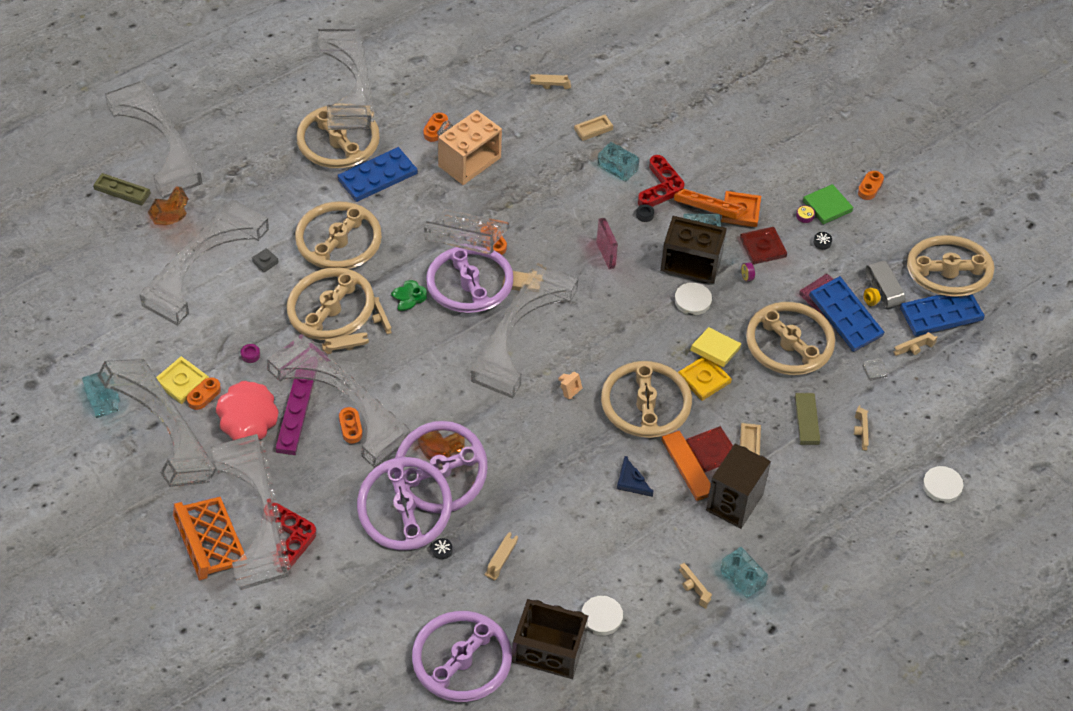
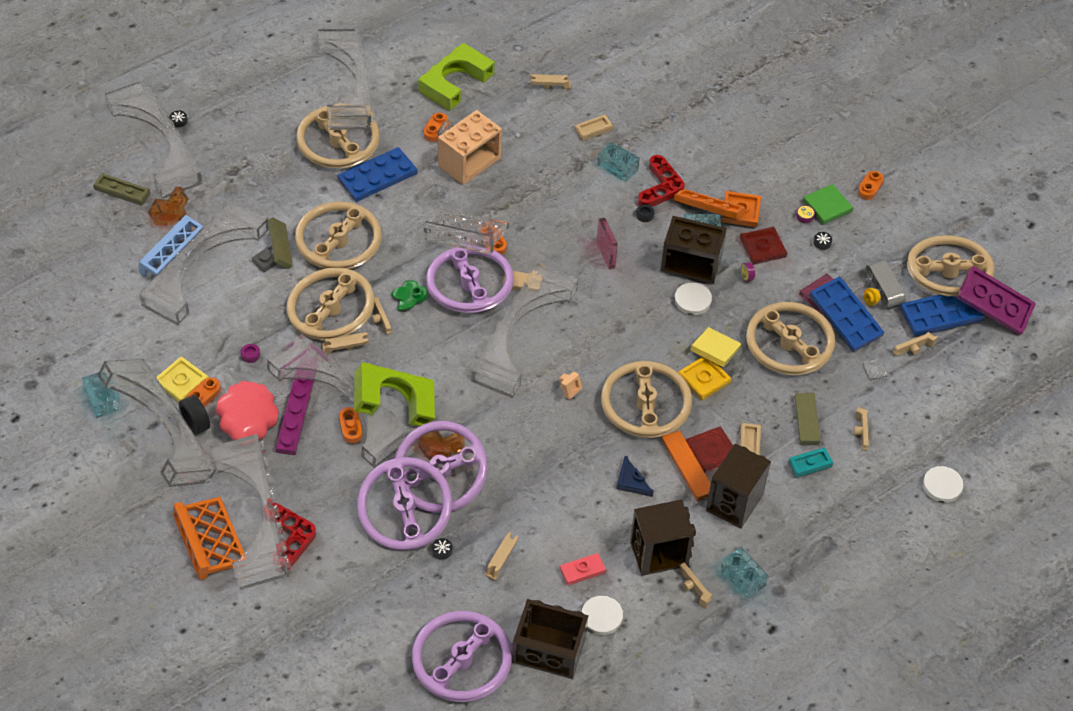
none -> light blue fence [139,215,204,277]
none -> black tile [169,110,188,127]
none -> black tyre [179,395,210,435]
none -> olive tile [268,217,293,269]
none -> lime arch [354,362,435,427]
none -> lime arch [418,43,495,111]
none -> coral plate [560,553,606,586]
none -> dark brown container [630,499,696,576]
none -> teal plate [788,447,833,478]
none -> magenta plate [956,266,1036,335]

